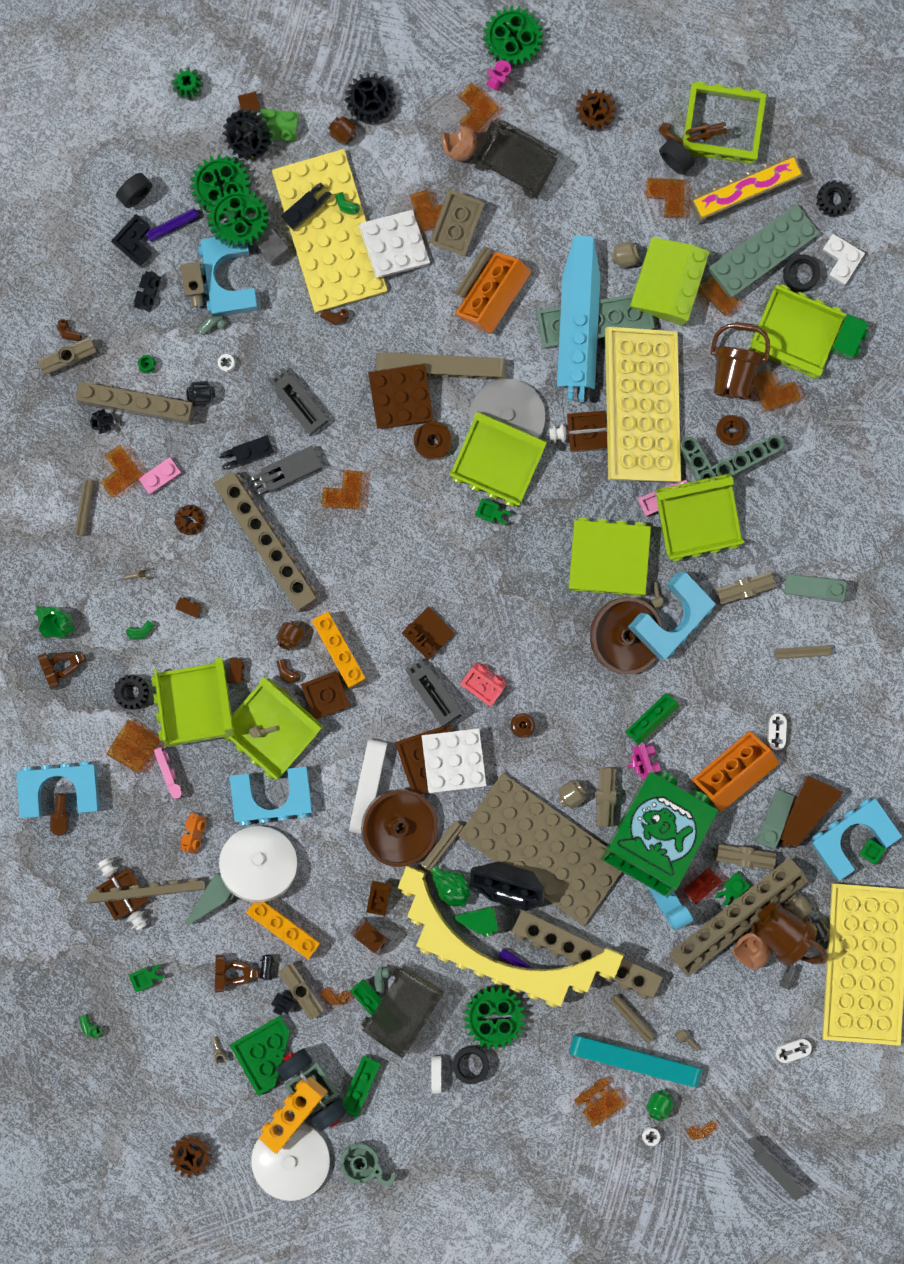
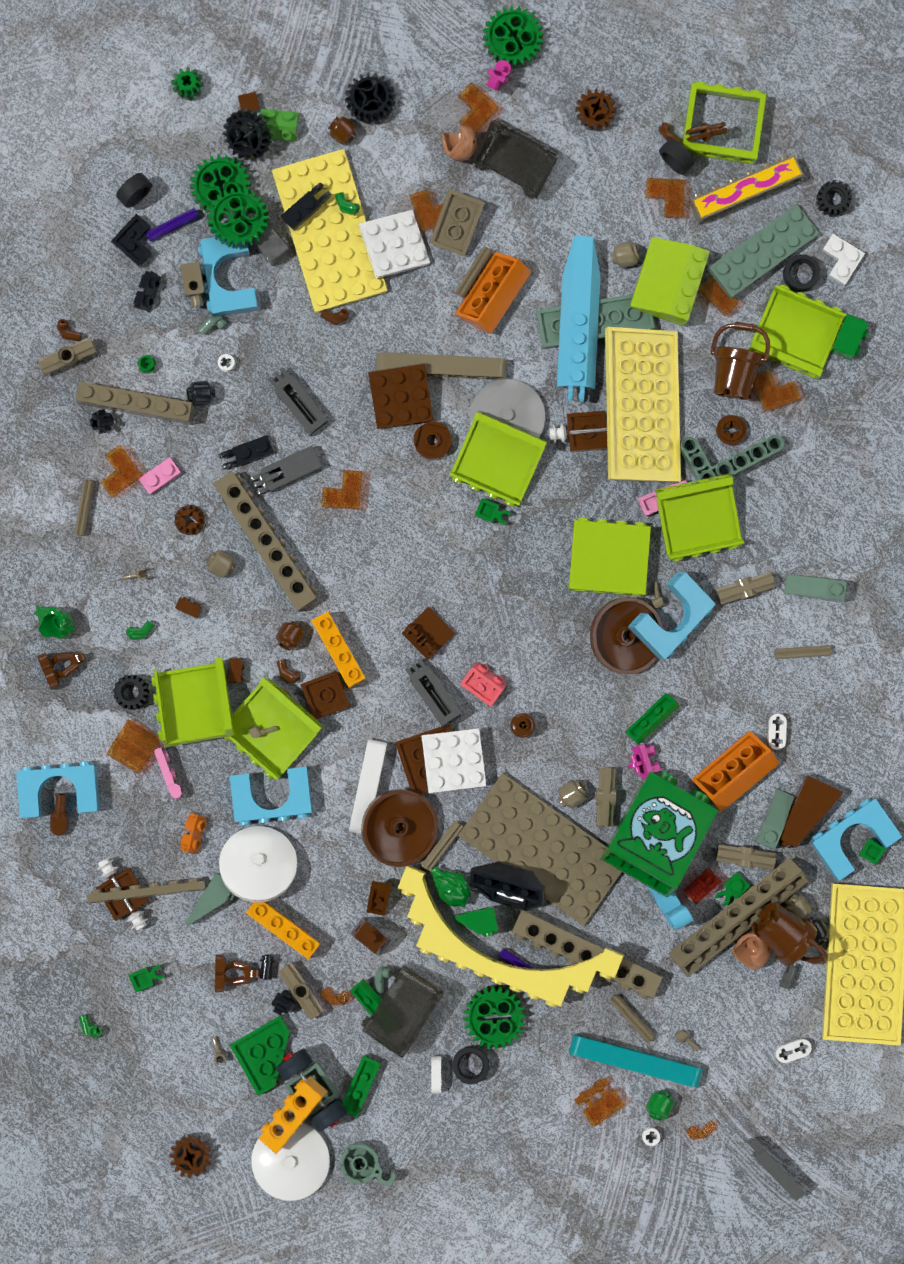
none -> dark tan head [206,550,236,578]

